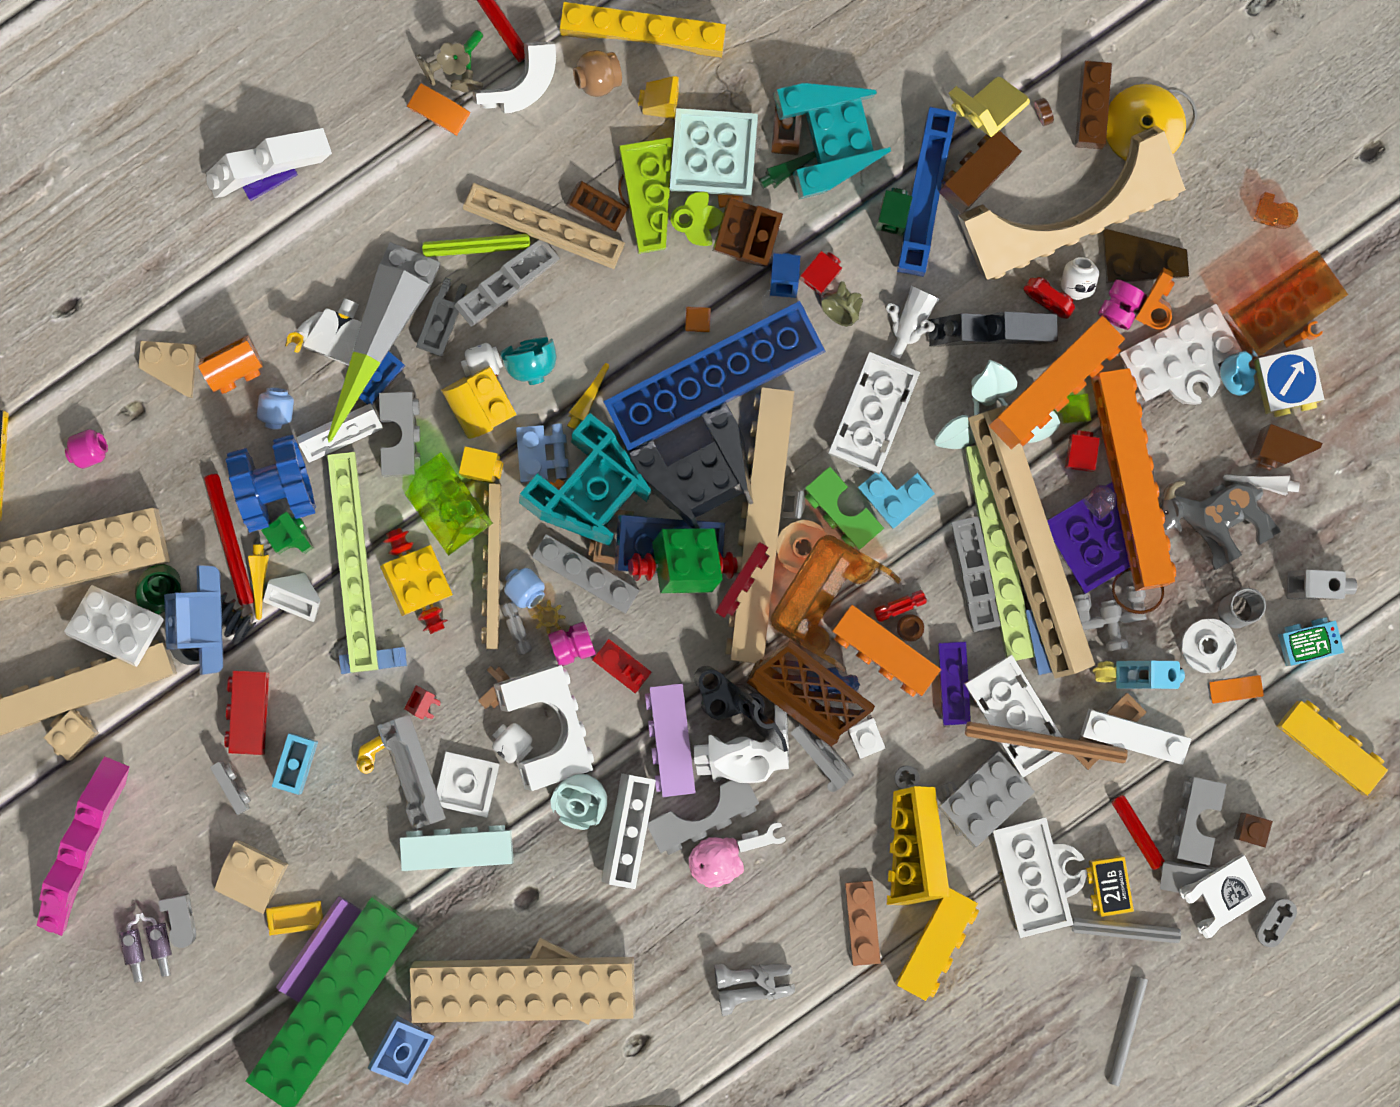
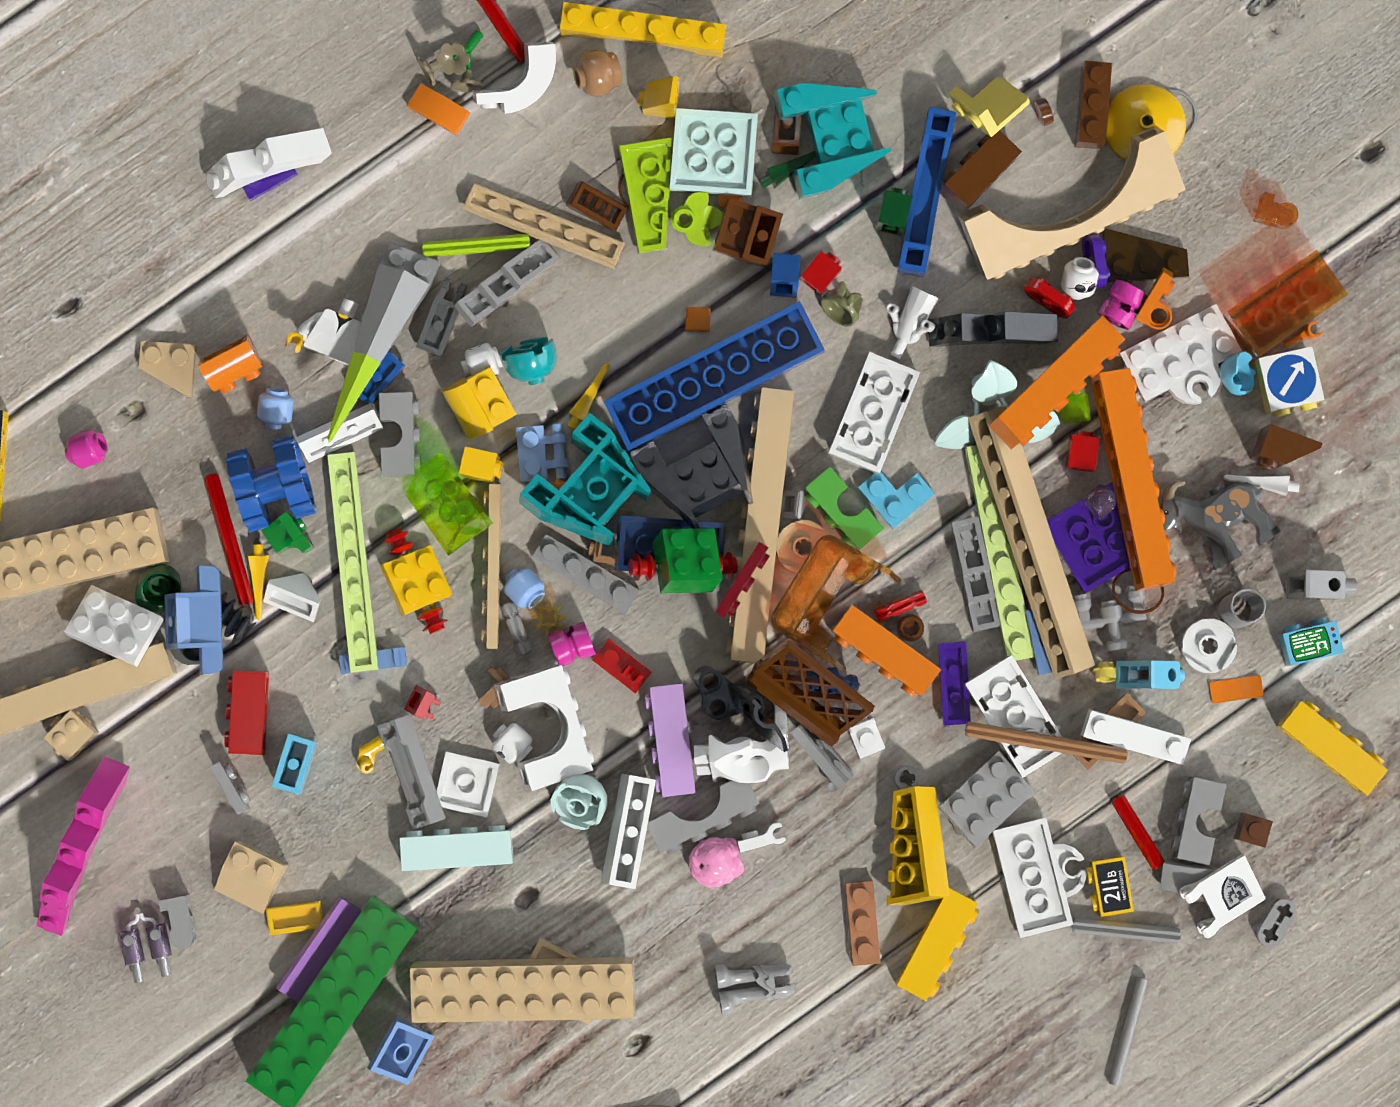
none -> dark purple plate [1082,234,1110,289]

